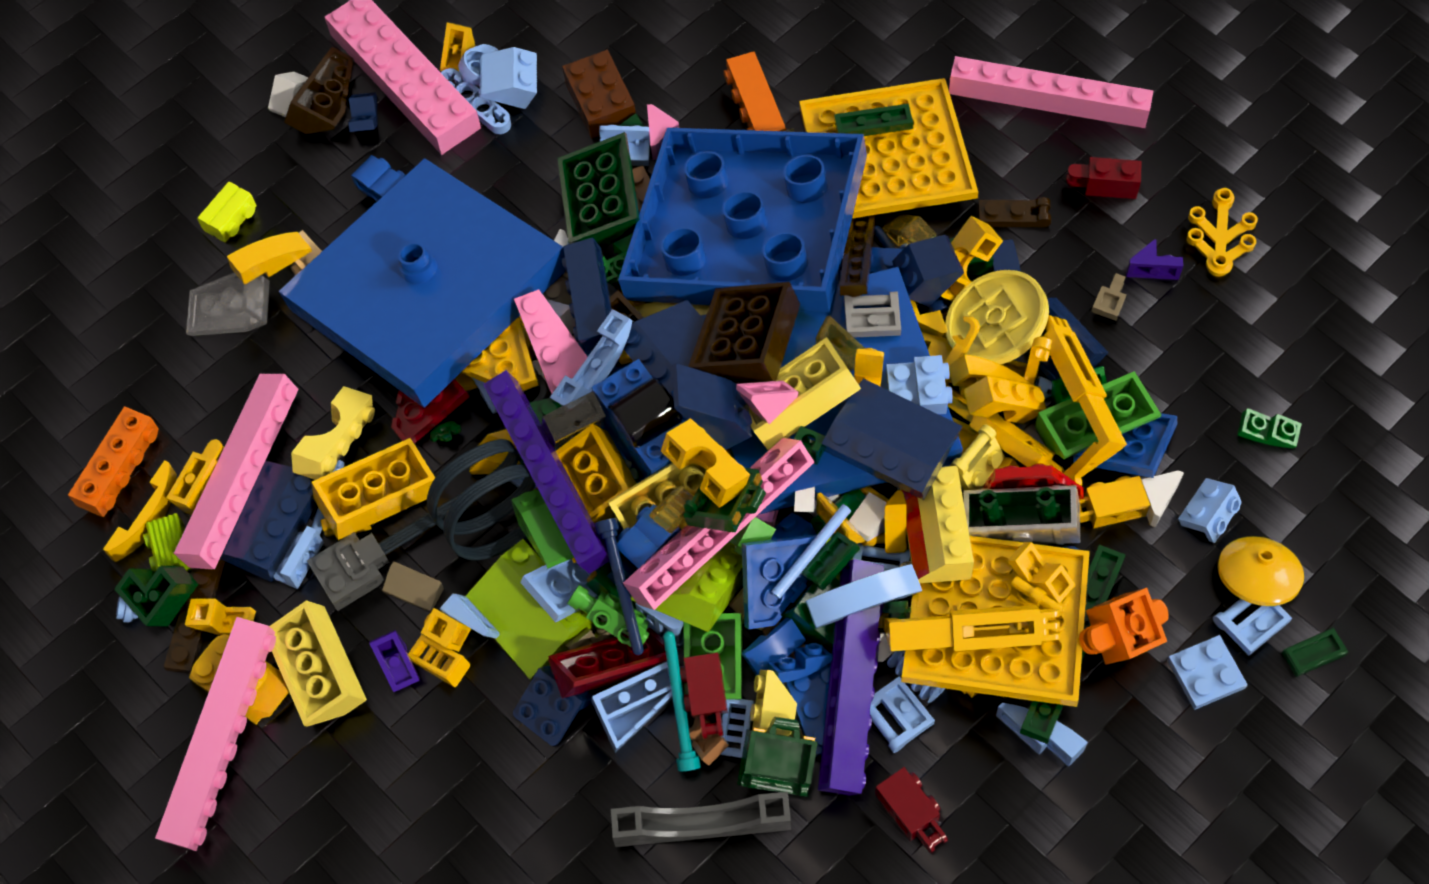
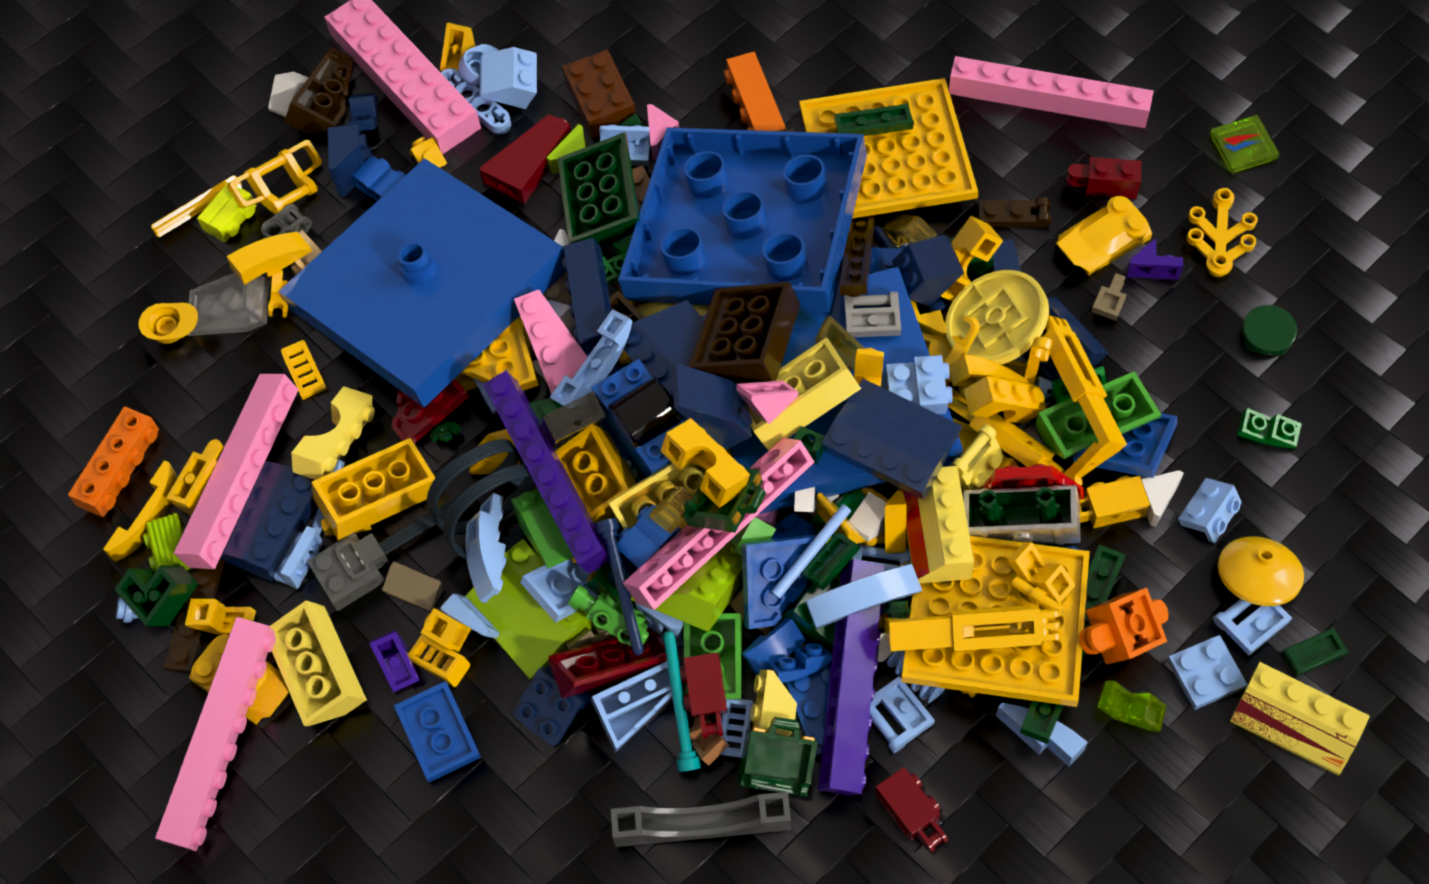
none -> yellow piece [139,303,198,344]
none -> yellow axle [151,175,242,237]
none -> yellow bar [227,140,322,214]
none -> dark grey piece [261,204,312,239]
none -> yellow plate [268,270,288,317]
none -> yellow slope [281,340,327,400]
none -> dark blue slope [328,124,372,197]
none -> blue plate [394,681,481,783]
none -> yellow bracket [409,137,447,168]
none -> light blue slope [466,493,506,603]
none -> dark red slope [479,114,571,204]
none -> lime slope [547,124,586,174]
none -> yellow slope [1056,196,1152,276]
none -> clear neon green slope [1098,681,1167,732]
none -> clear neon green tile [1210,115,1279,173]
none -> light yellow slope [1230,662,1370,776]
none -> dark green tile [1242,305,1297,356]

